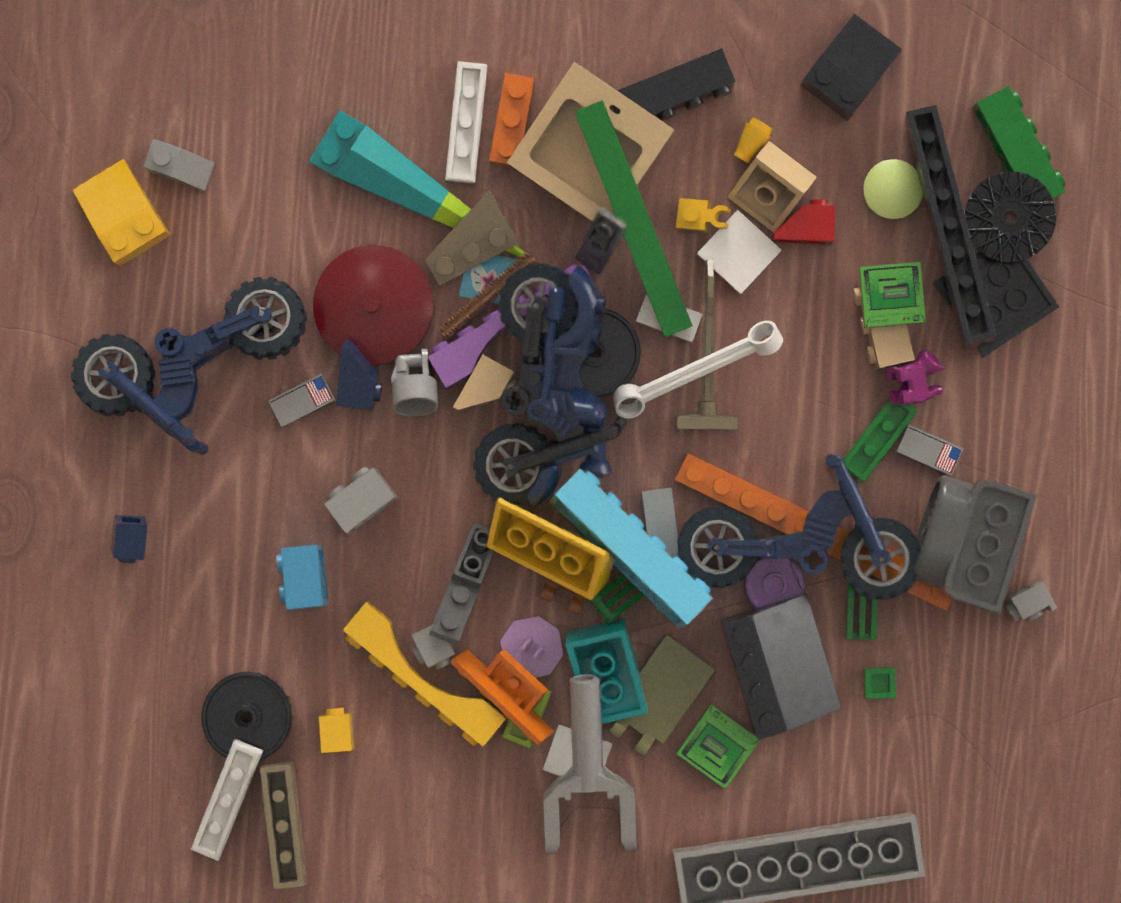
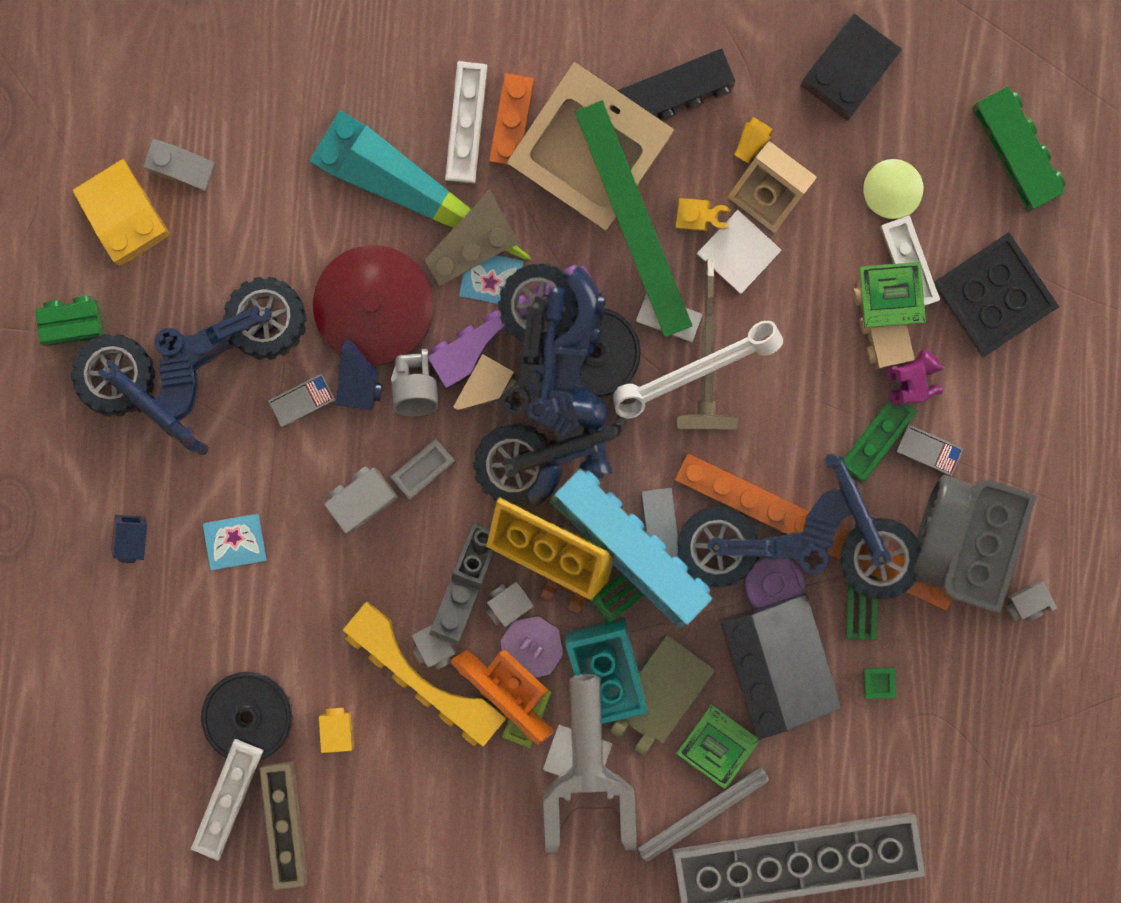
dark azure brick [276,545,329,610] -> none
medium nougat axle [437,250,539,339] -> none
dark grey slope [575,207,628,275] -> none
red slope [771,199,835,245] -> none
black brick [904,105,996,350] -> none
black wheel [965,171,1057,262] -> none
none -> green brick [35,296,105,347]
none -> medium azure sticker [203,514,267,570]
none -> light grey tile [390,439,456,500]
none -> light grey brick [486,581,535,627]
none -> light grey axle [638,767,769,862]
none -> white plate [880,215,940,306]

